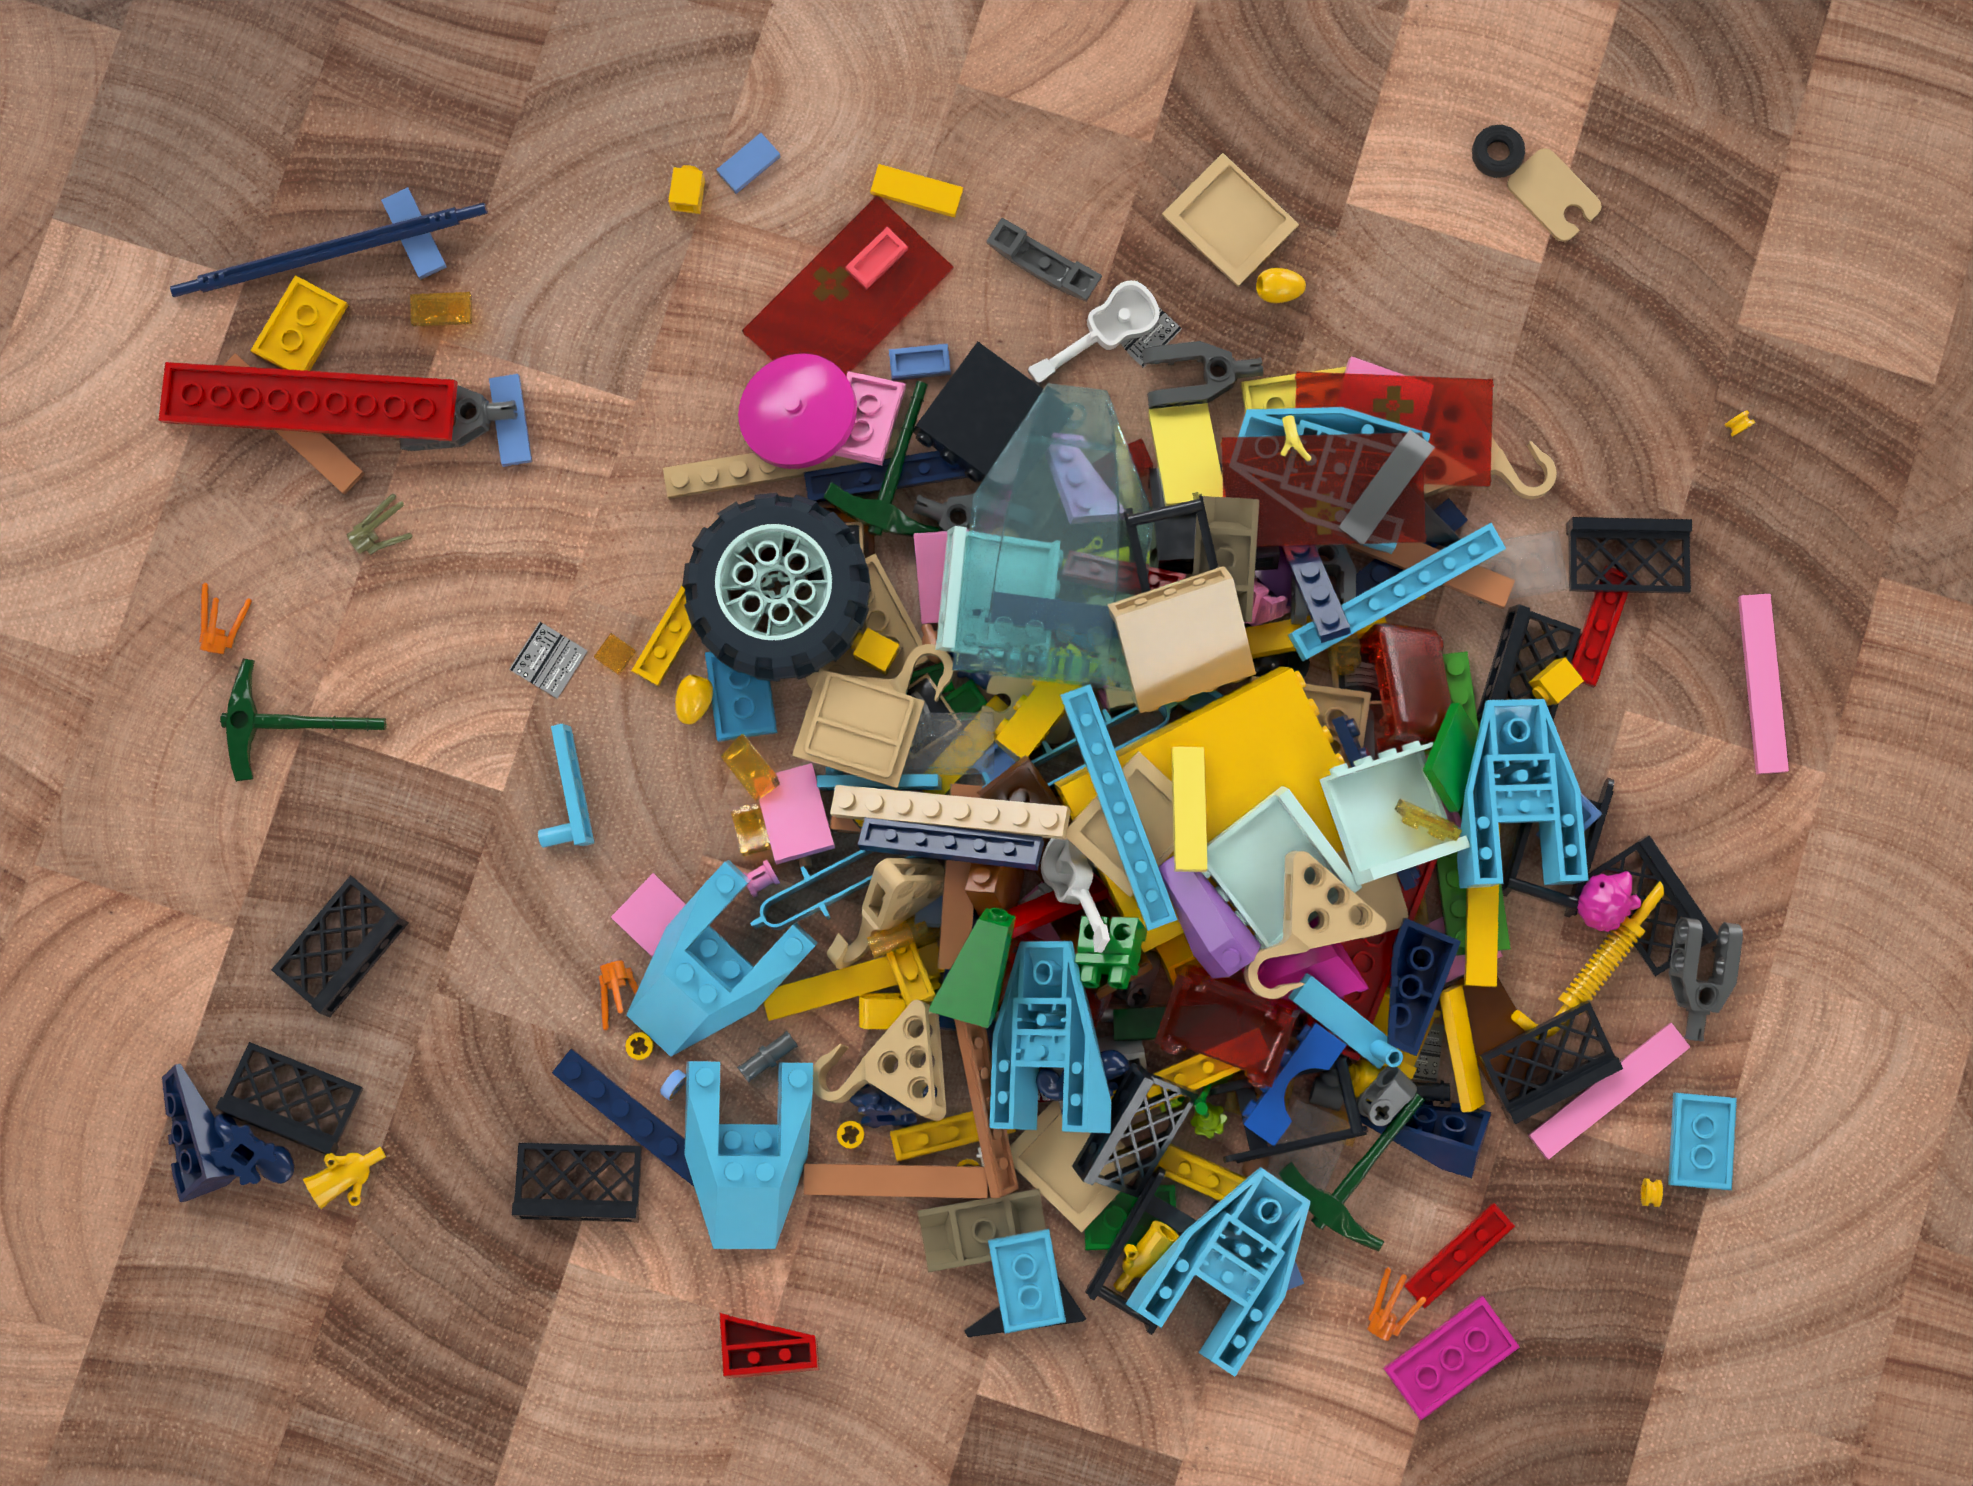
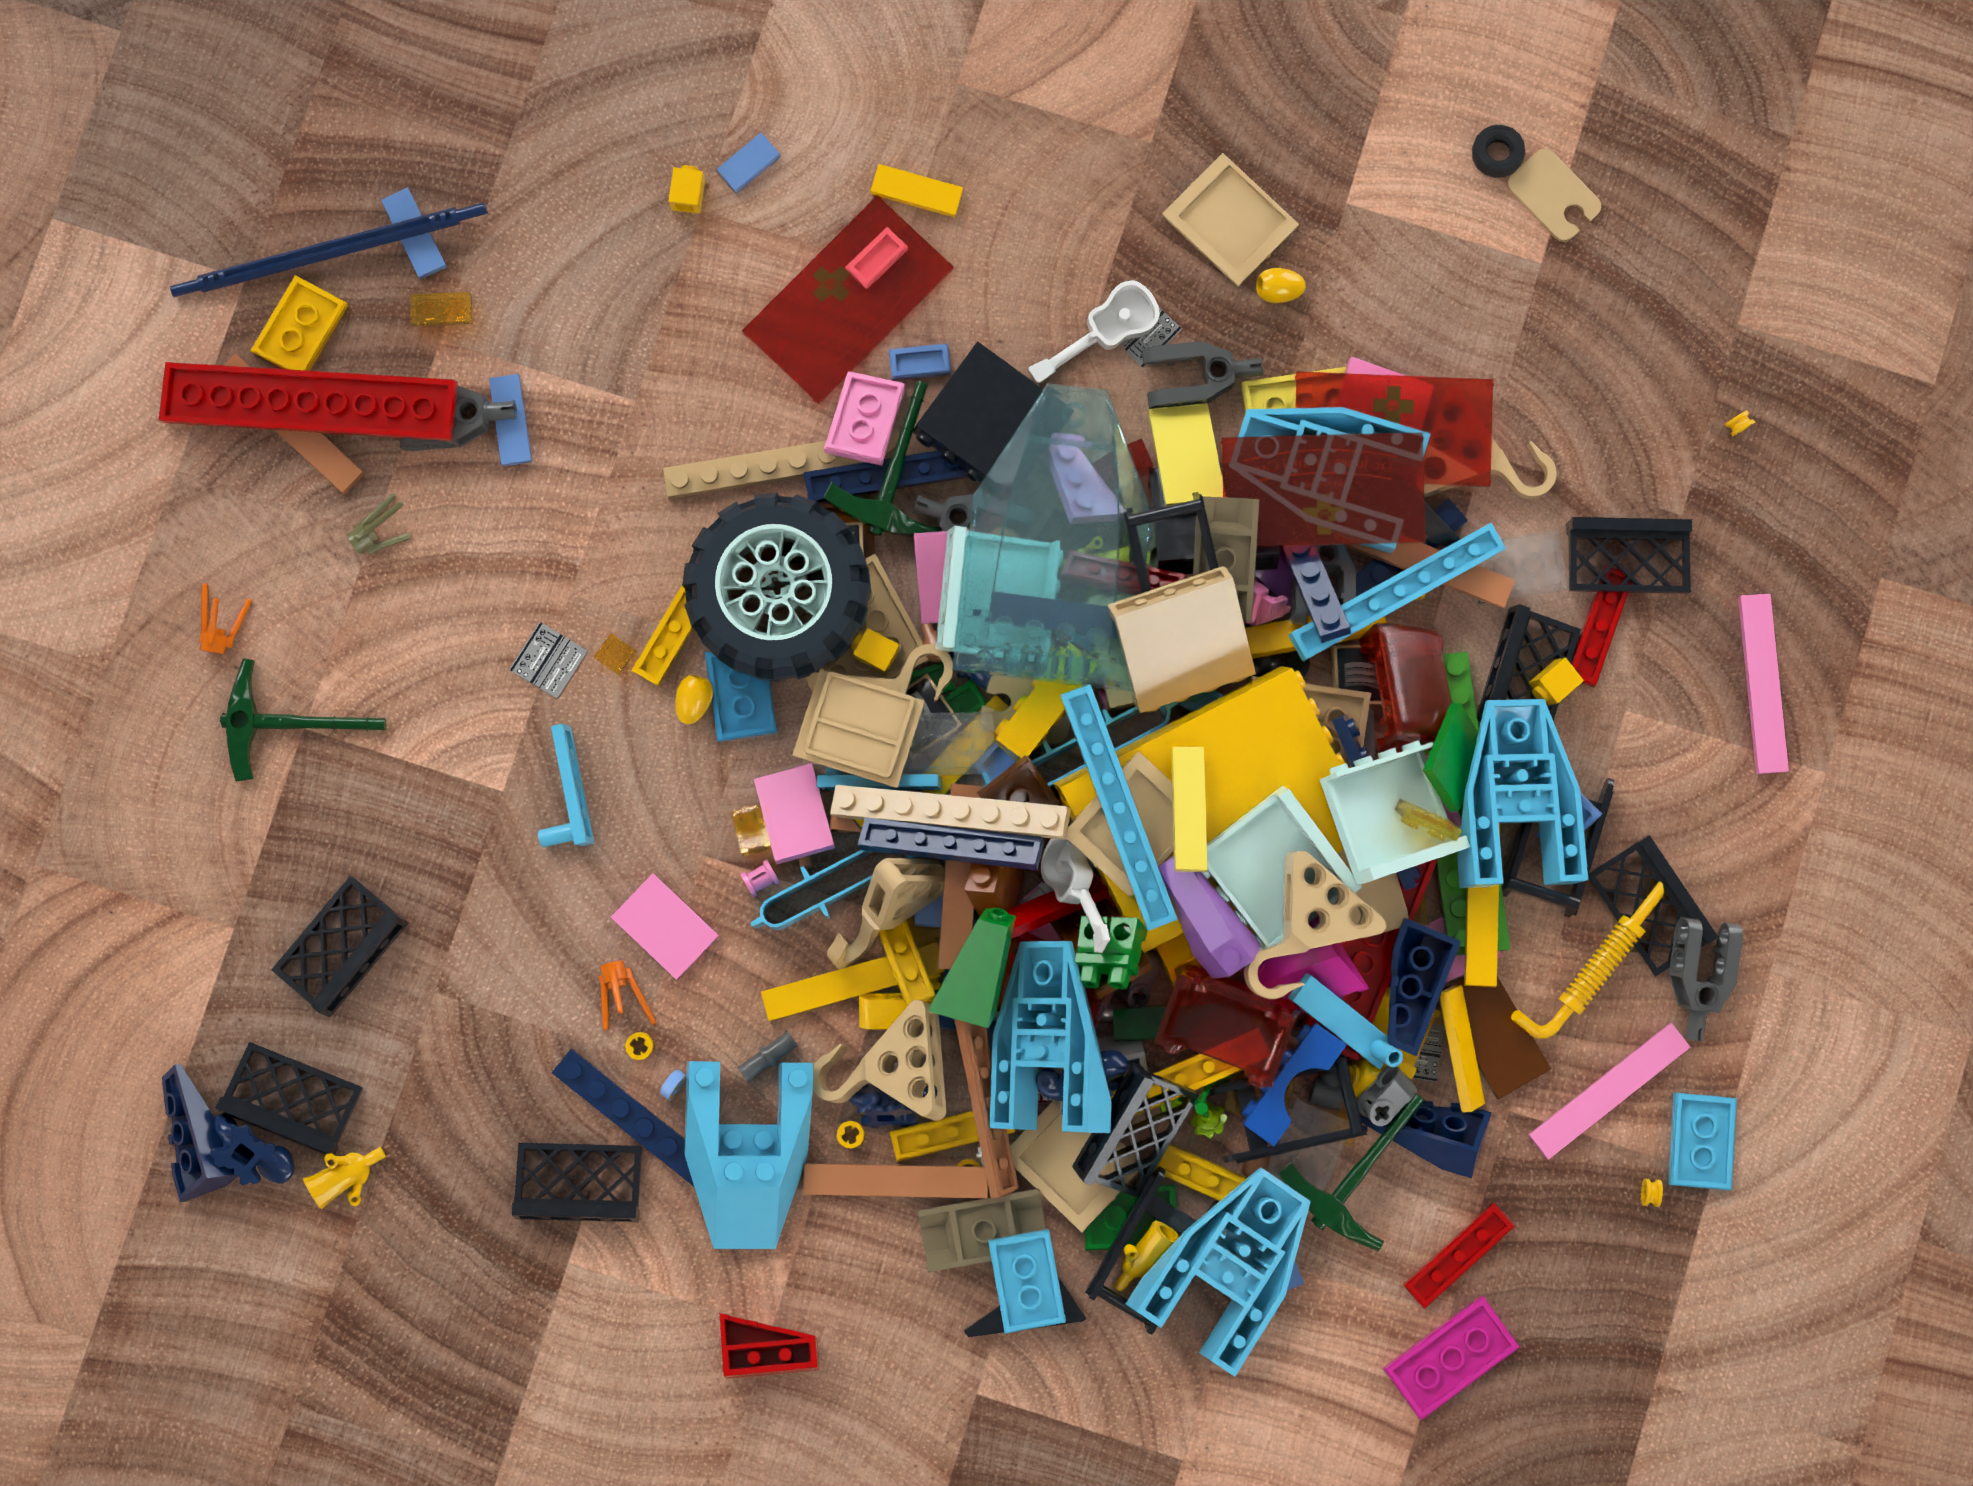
medium azure wedge [626,860,818,1057] -> none
clear yellow slope [721,734,780,802] -> none
dark pink dish [738,354,857,469] -> none
clear yellow cylinder [866,920,929,958] -> none
dark grey slope [986,218,1102,302] -> none
light yellow bar [1280,415,1311,461] -> none
clear yellow bracket [1327,632,1361,675] -> none
dark grey slope [1338,430,1435,546] -> none
orange plant [1367,1267,1426,1341] -> none
black pin [1413,1080,1450,1104] -> none
black fence [1479,1001,1623,1124] -> none
dark pink animal [1577,871,1641,932] -> none

